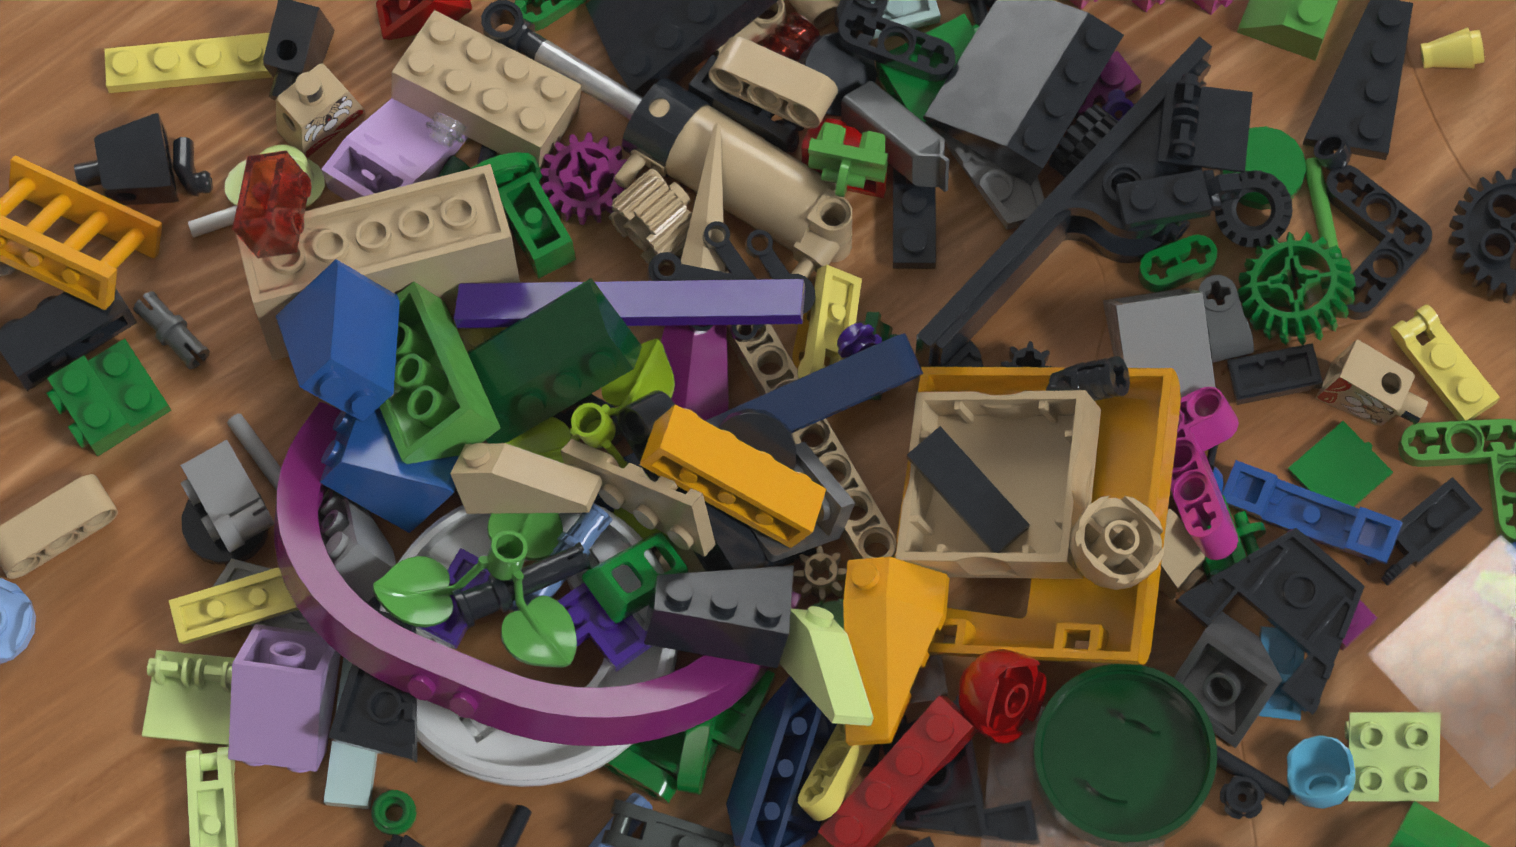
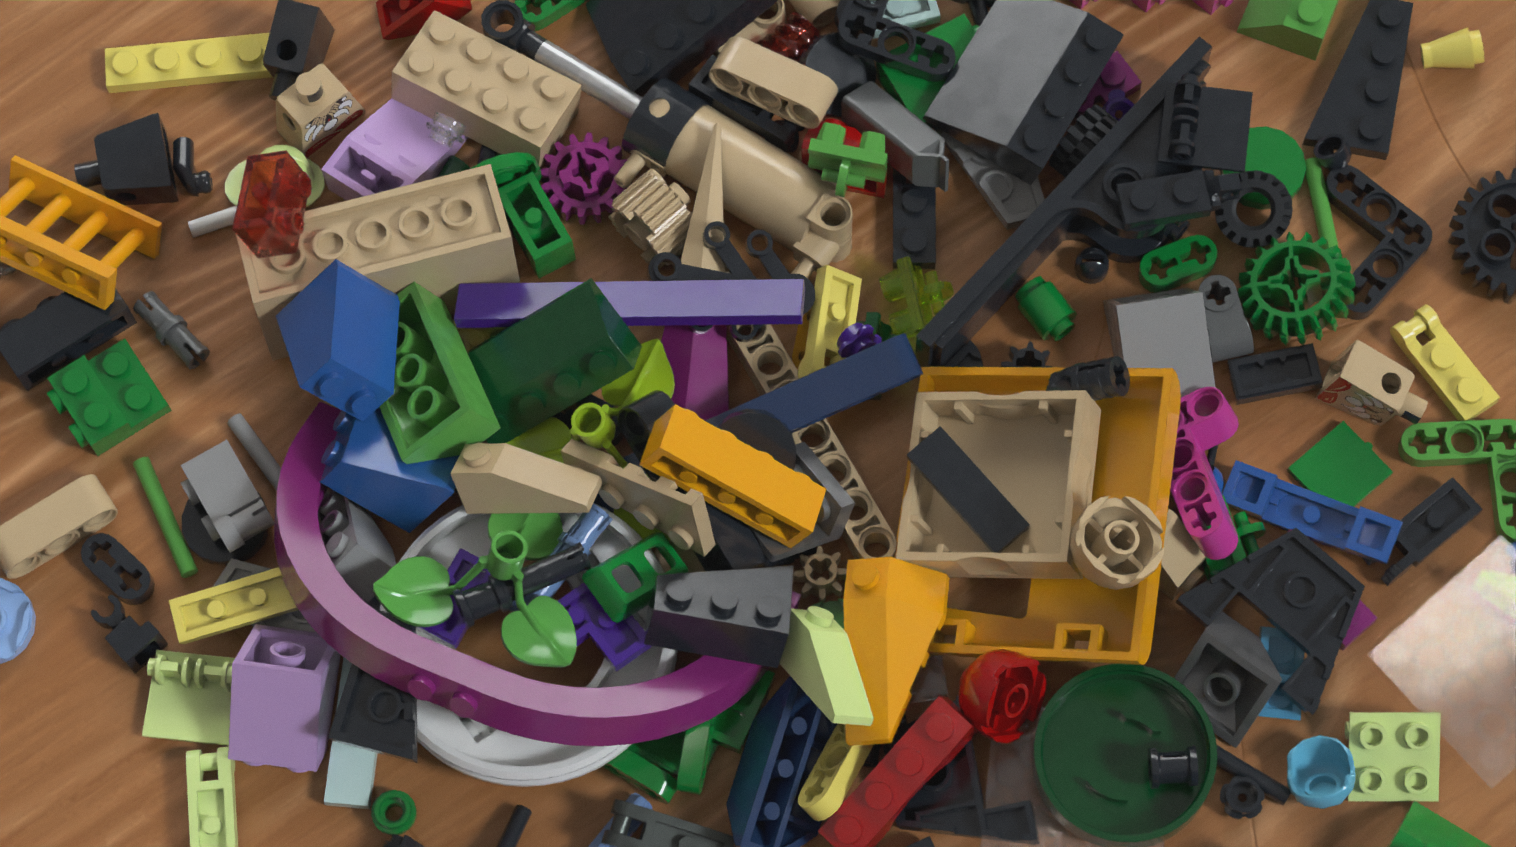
none -> black beam [81,533,155,605]
none -> black piece [91,595,168,674]
none -> bright green bar [133,457,198,578]
none -> clear neon green hips [879,256,954,338]
none -> green brick [1015,276,1077,341]
none -> black hinge [1074,246,1109,284]
none -> black bush [1147,746,1198,789]

